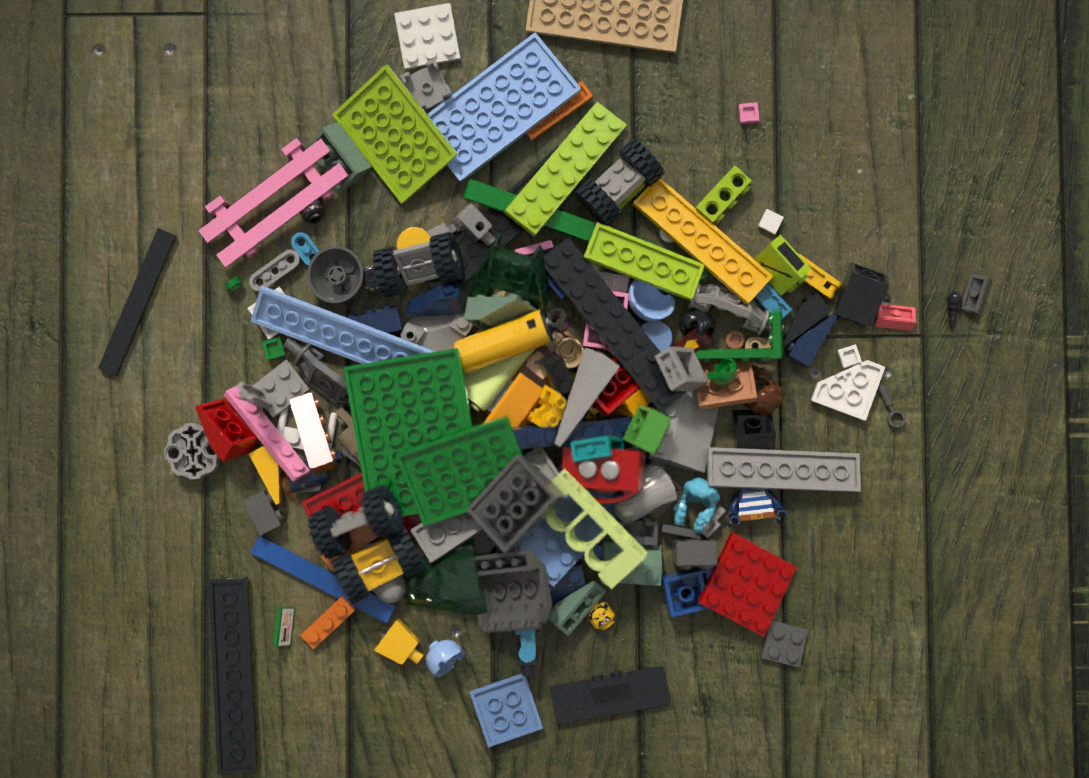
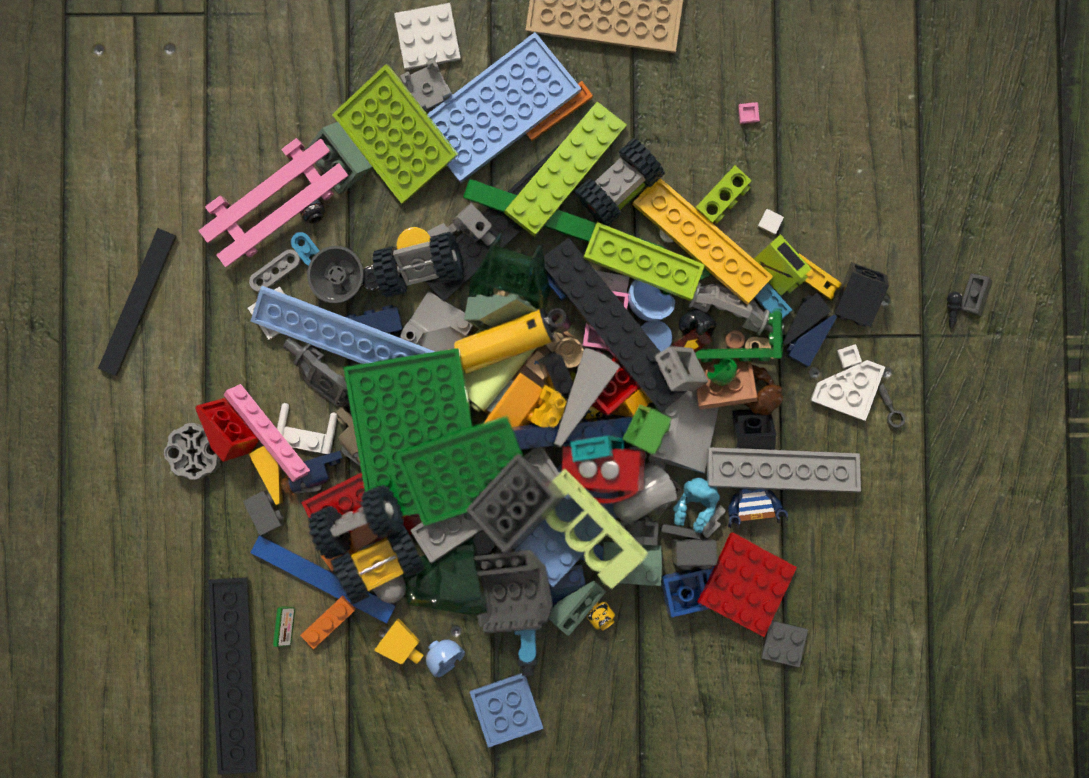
green plate [224,275,242,292] -> none
light grey bracket [236,359,311,418] -> none
green plate [262,337,286,361] -> none
brick [289,393,337,475] -> none
dark blue slope [406,284,465,318] -> none
bright pink tile [515,240,553,259] -> none
black bracket [550,666,670,724] -> none
coral slope [875,304,916,331] -> none

